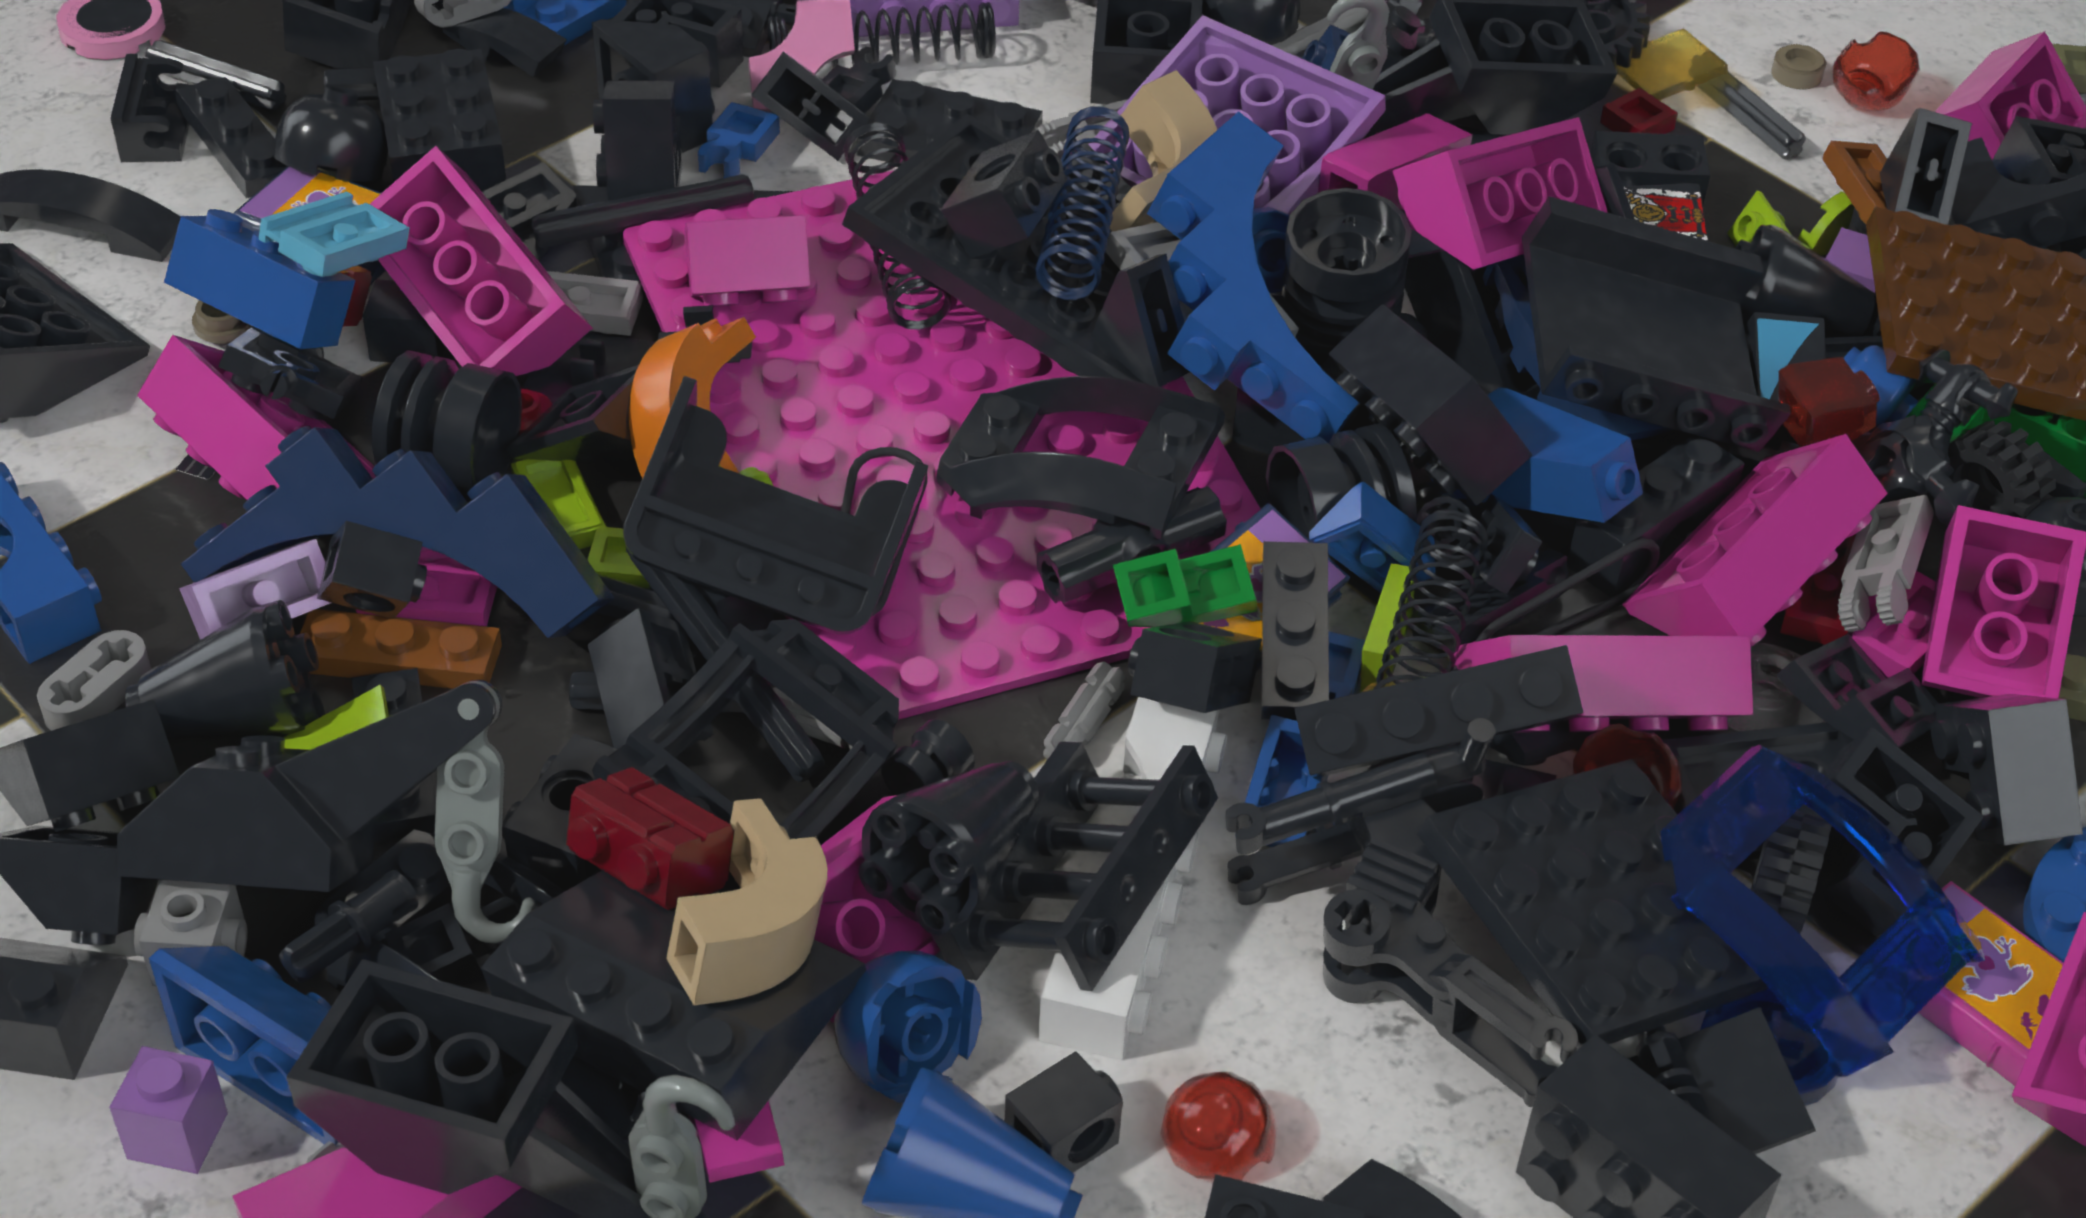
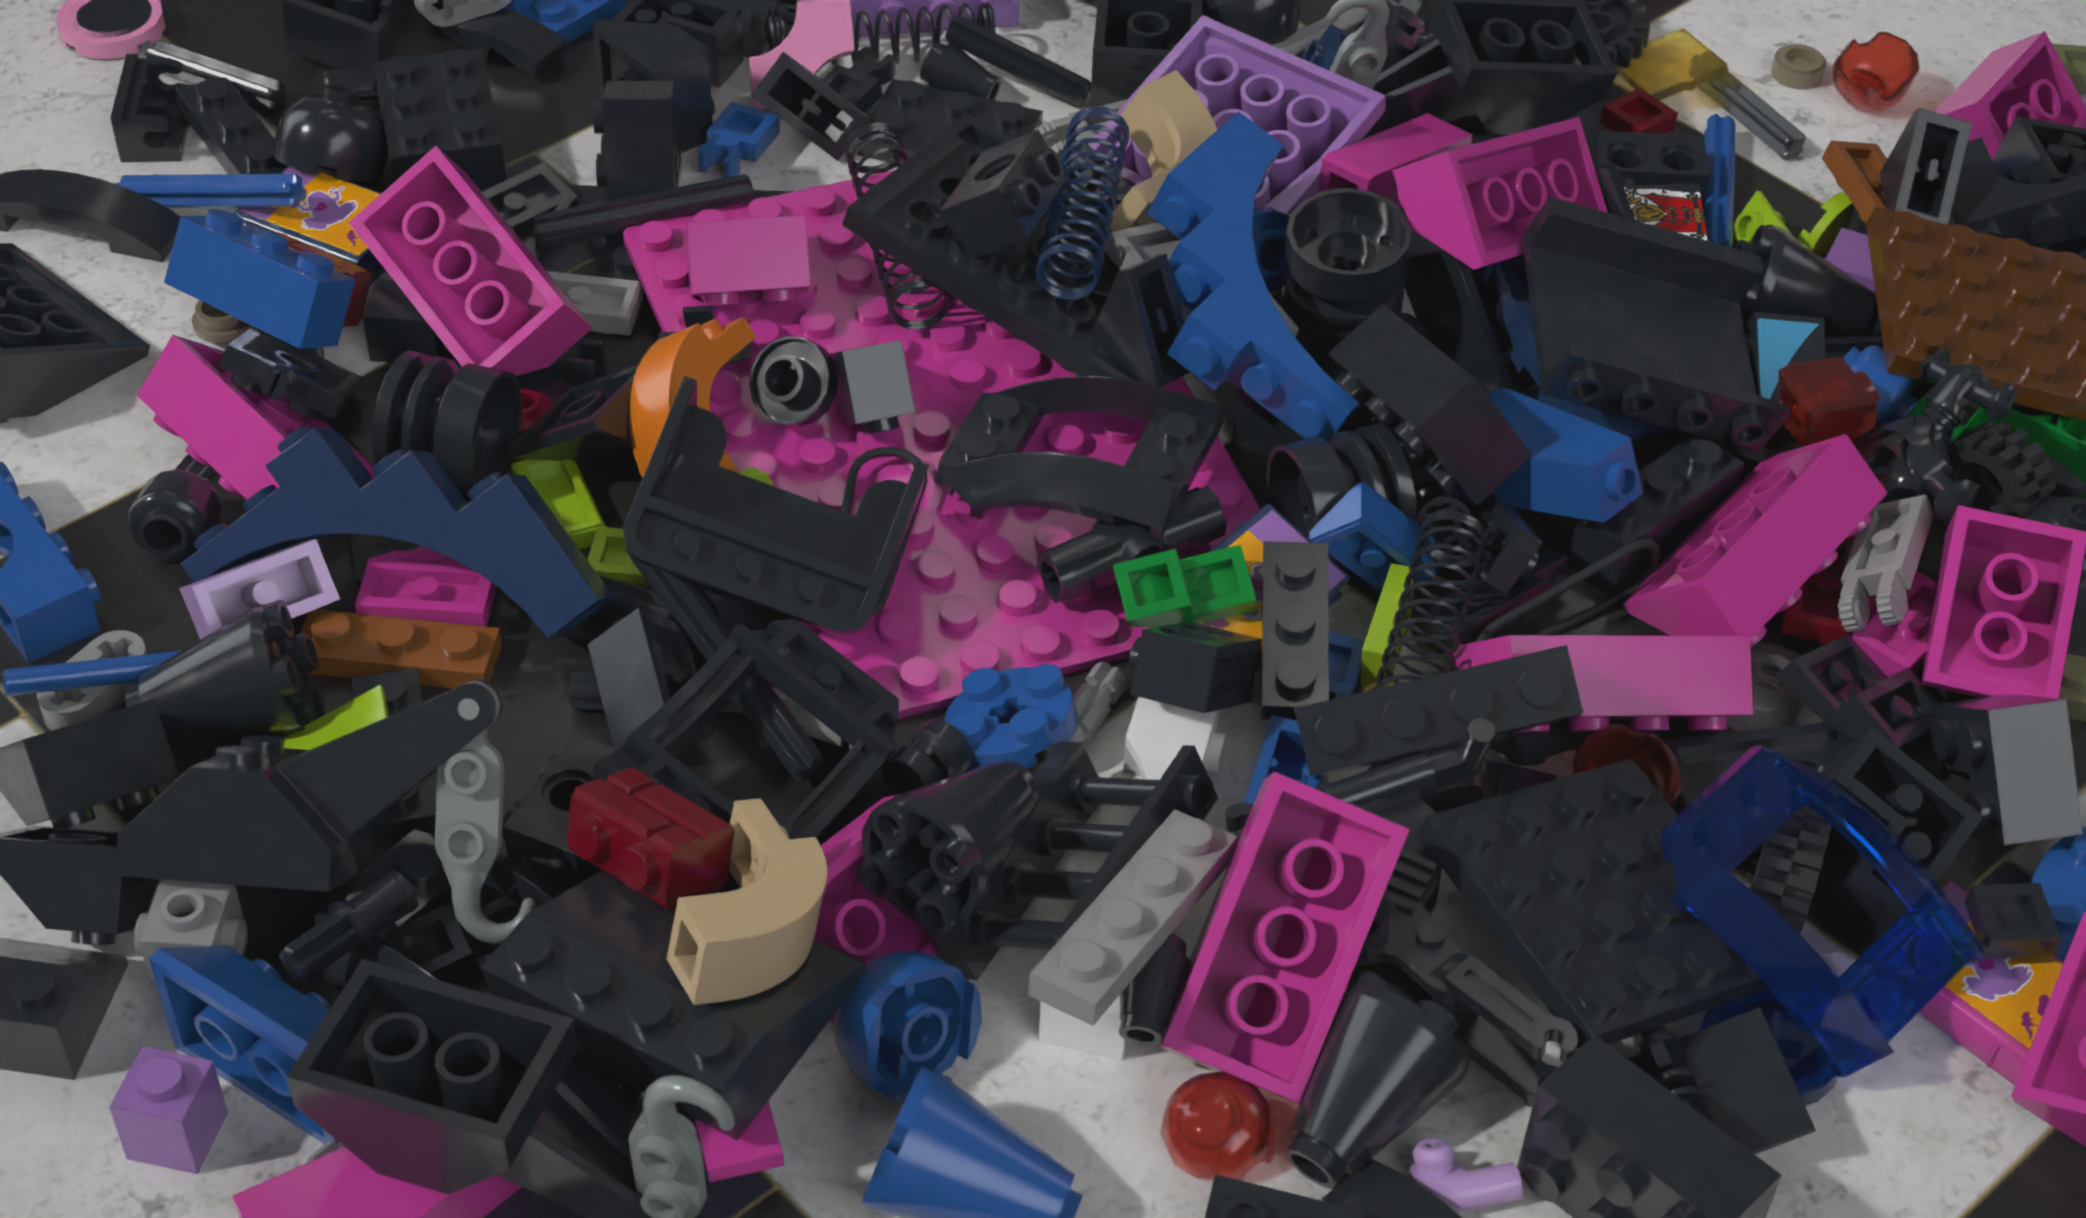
medium azure plate [258,192,410,277] -> none
black brick [317,520,427,619] -> none
black brick [1004,1051,1123,1173] -> none
none -> blue piece [3,650,183,696]
none -> blue axle [115,174,307,208]
none -> black head [128,469,221,563]
none -> black plate [749,336,839,427]
none -> slope [830,340,915,434]
none -> black cone [920,42,1002,100]
none -> blue plate [944,664,1078,770]
none -> black axle [945,15,1091,107]
none -> light grey plate [1028,810,1237,1026]
none -> black cone [1119,933,1191,1045]
none -> dark pink slope [1156,772,1410,1103]
none -> black cone [1285,971,1470,1188]
none -> lavender arm [1410,1138,1523,1211]
none -> blue axle [1703,114,1736,247]
none -> black plate [1964,883,2061,959]

